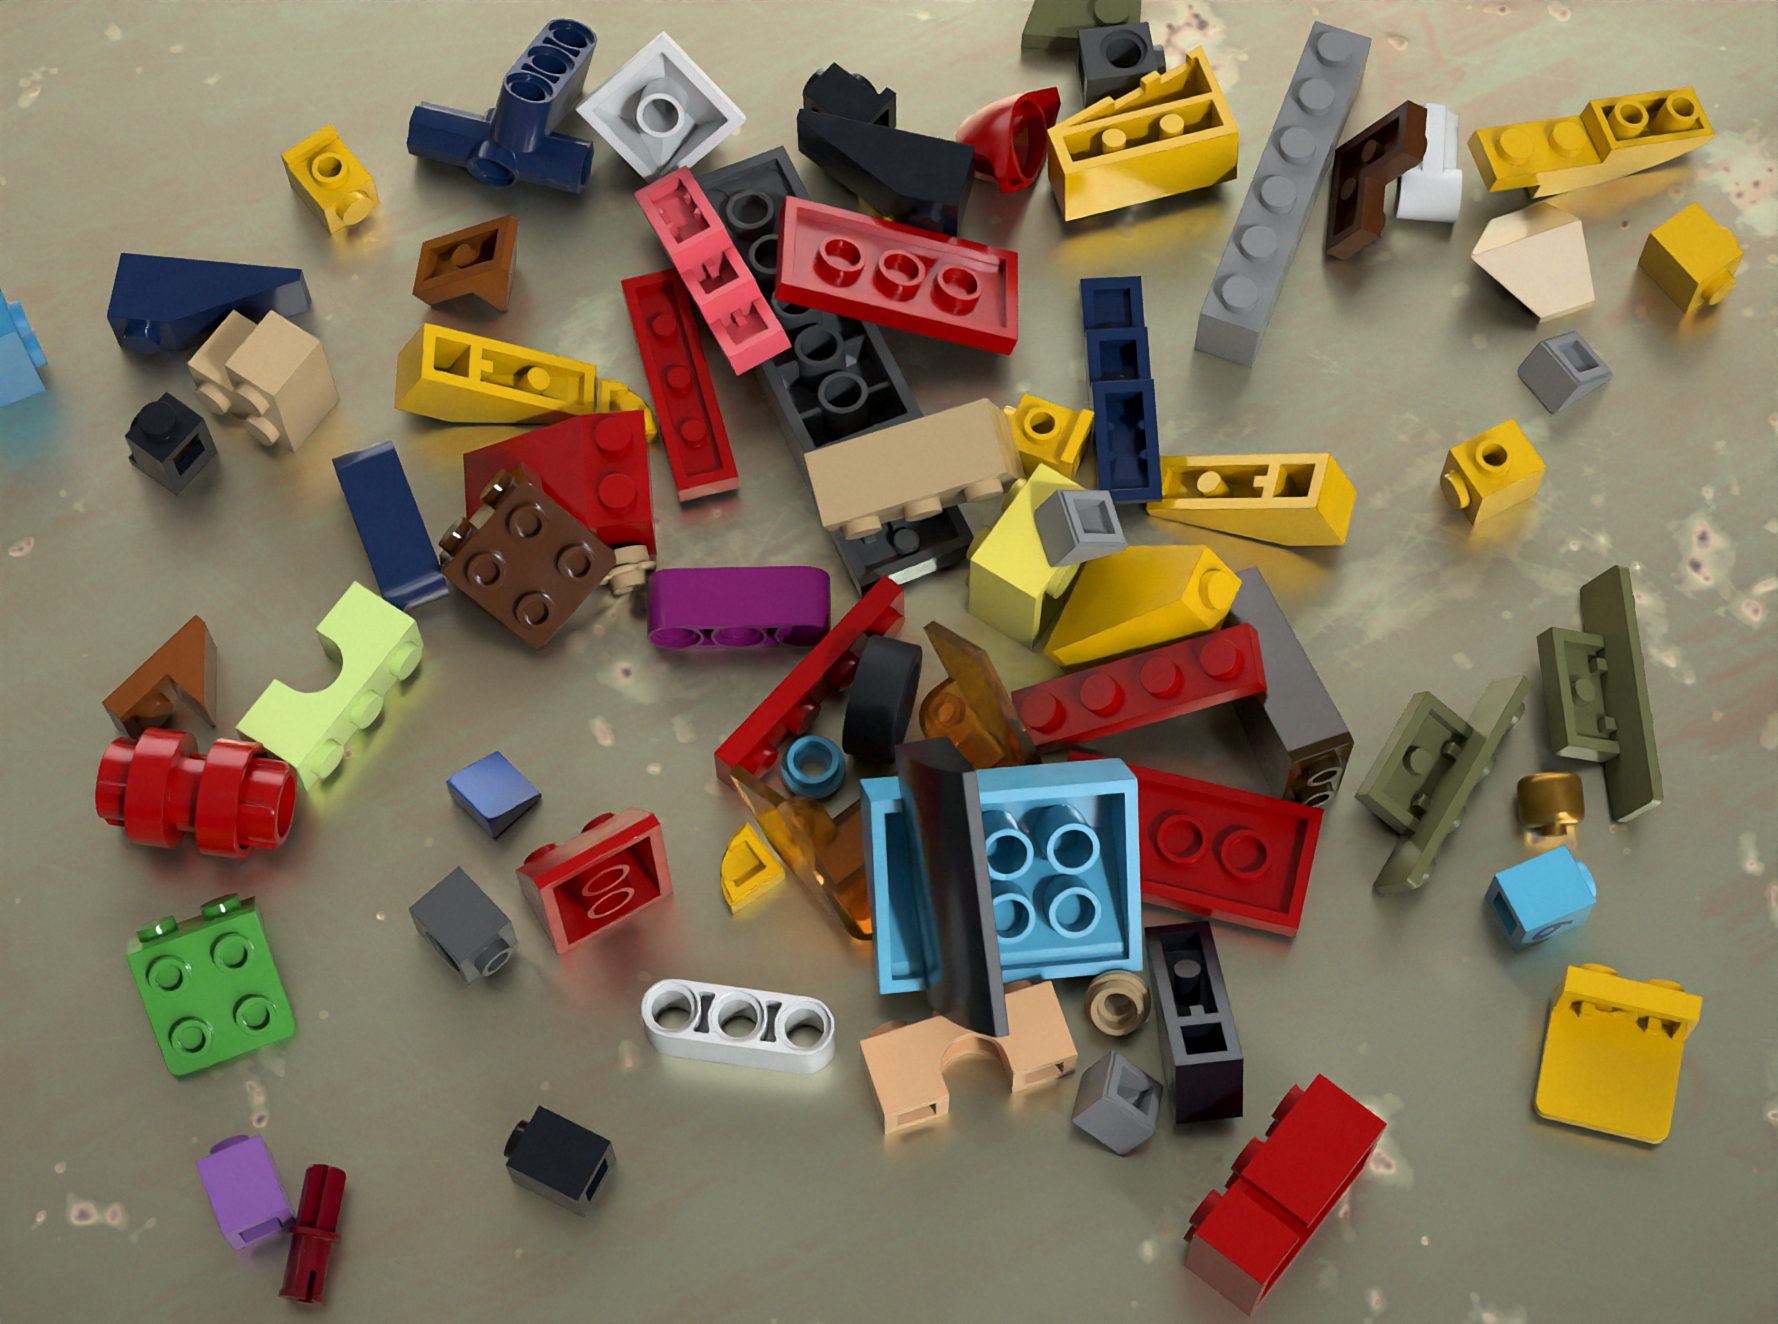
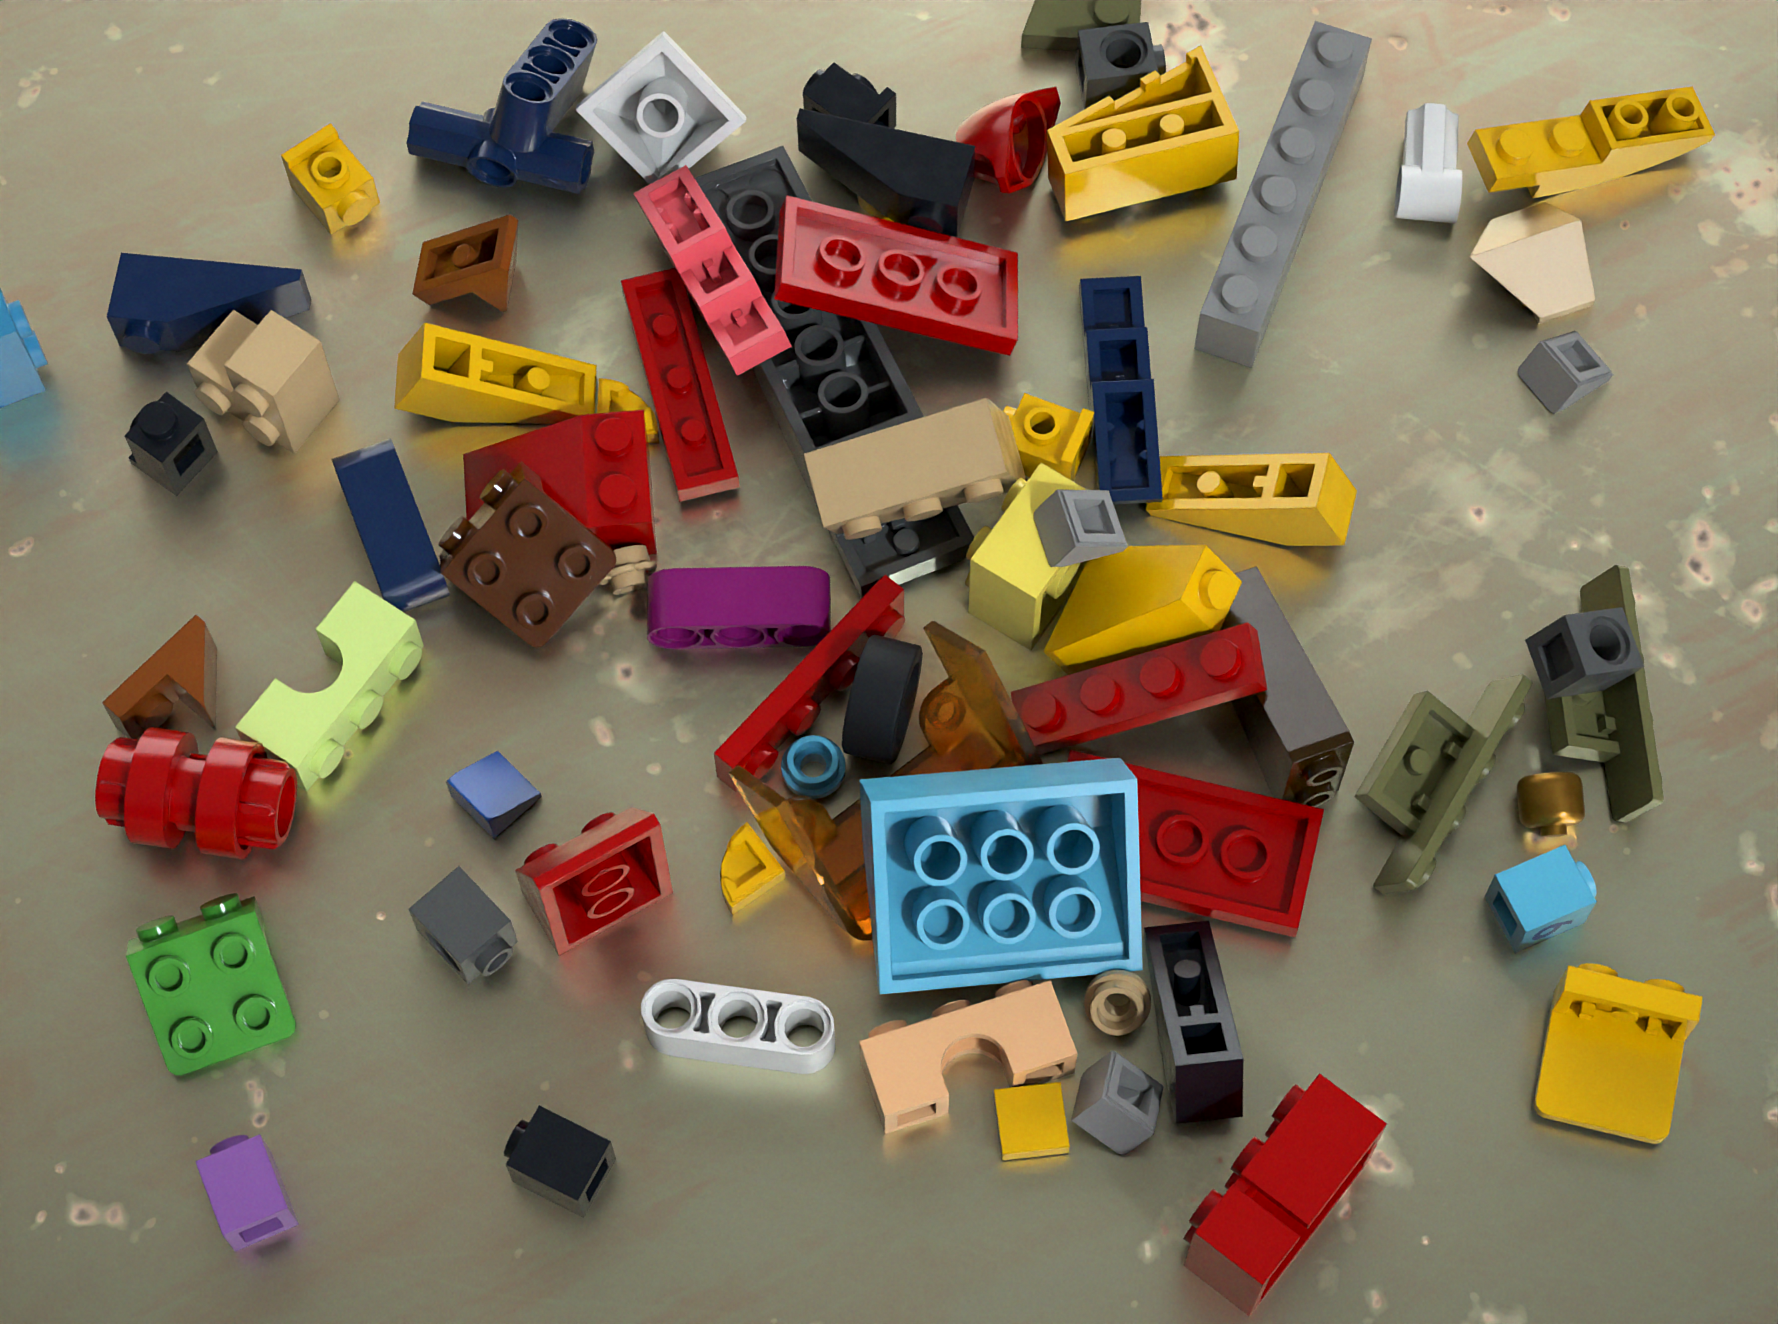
dark red axle [278,1164,346,1304] -> none
black slope [894,736,1010,1038] -> none
reddish brown plate [1325,100,1428,260] -> none
yellow brick [1440,418,1547,526] -> none
yellow brick [1638,201,1745,314] -> none
none -> yellow tile [993,1082,1070,1161]
none -> dark grey brick [1525,607,1644,699]

